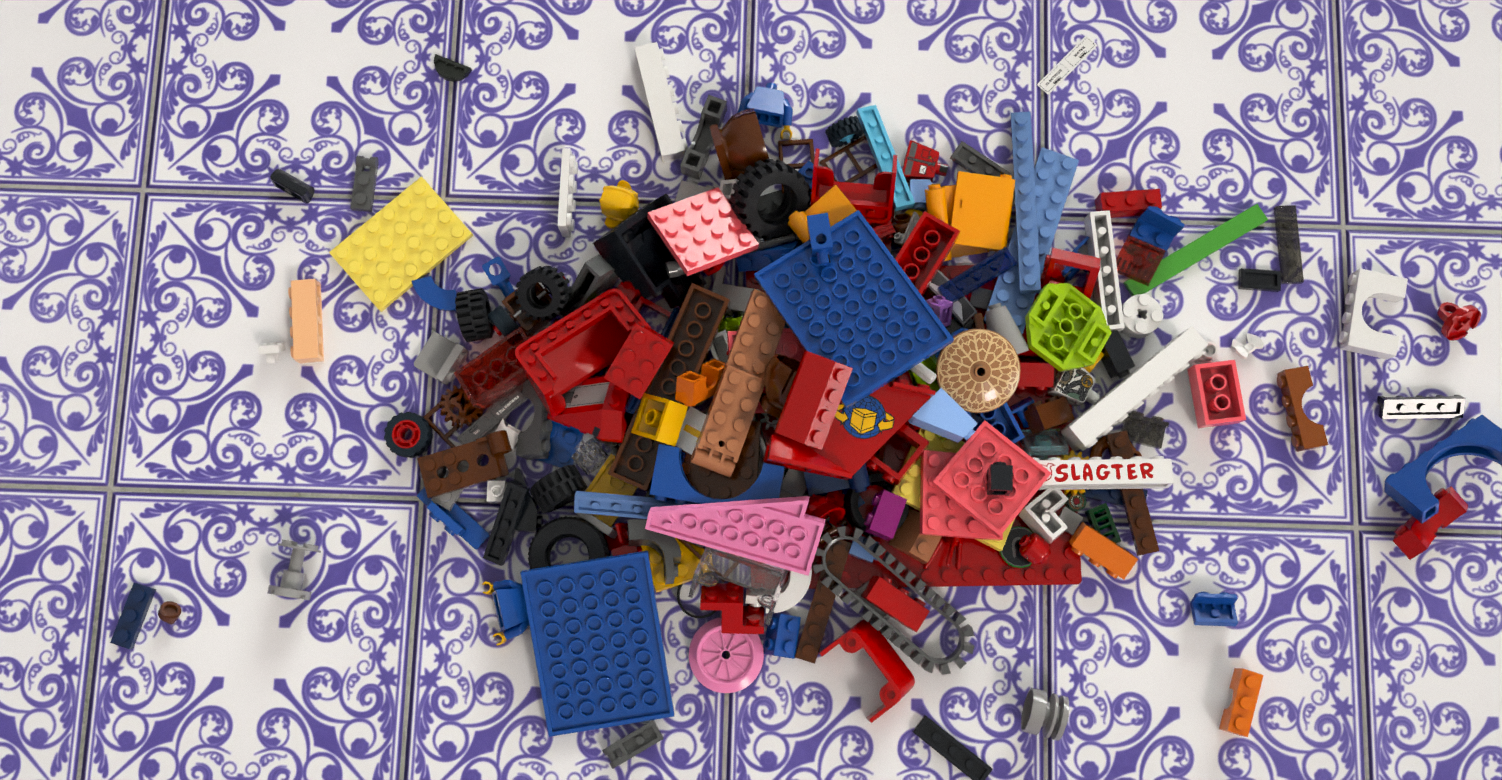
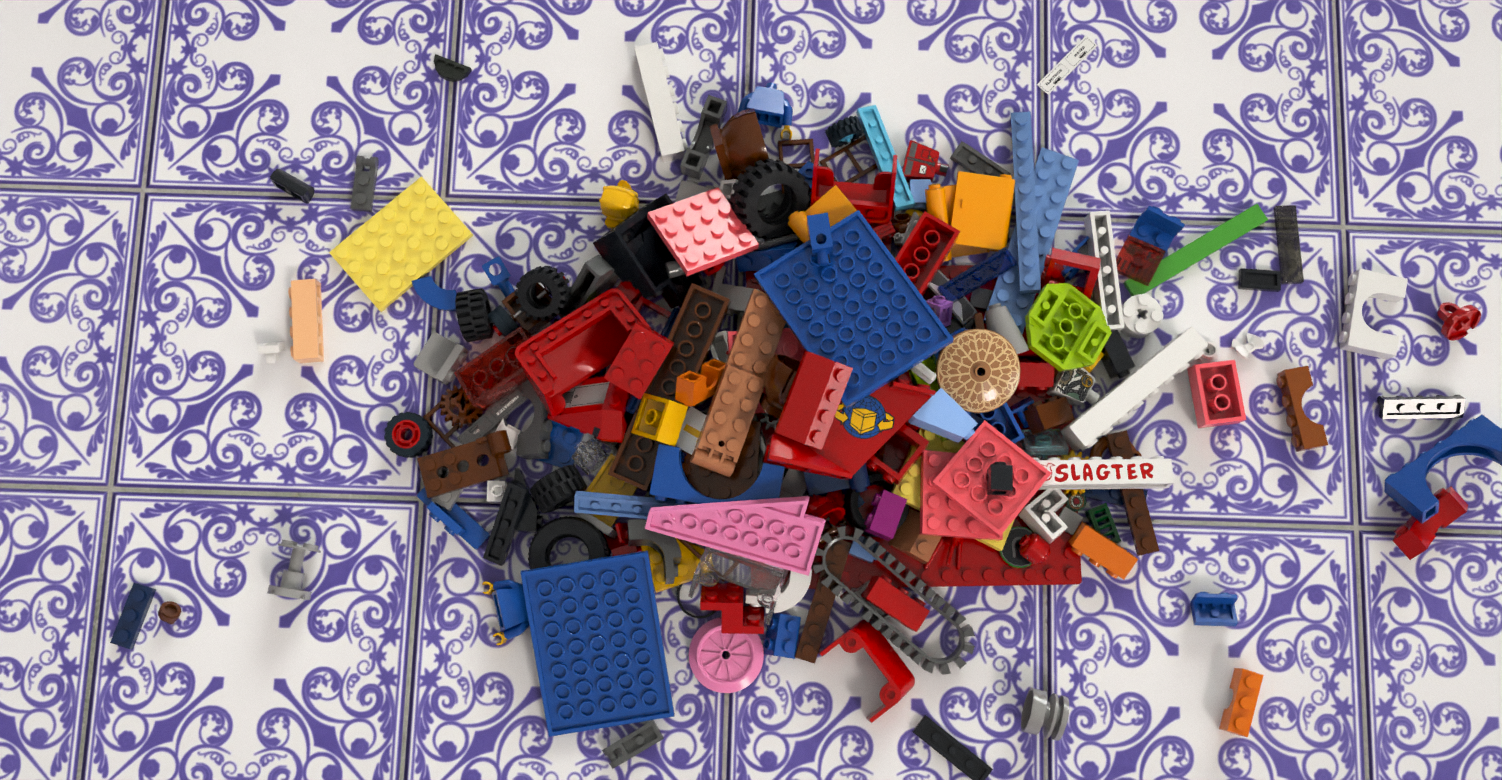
white plate [557,148,578,237] -> none
lime pin [718,316,743,333] -> none
red brick [1095,189,1162,218] -> none
clear smoke bracket [1121,411,1169,449] -> none

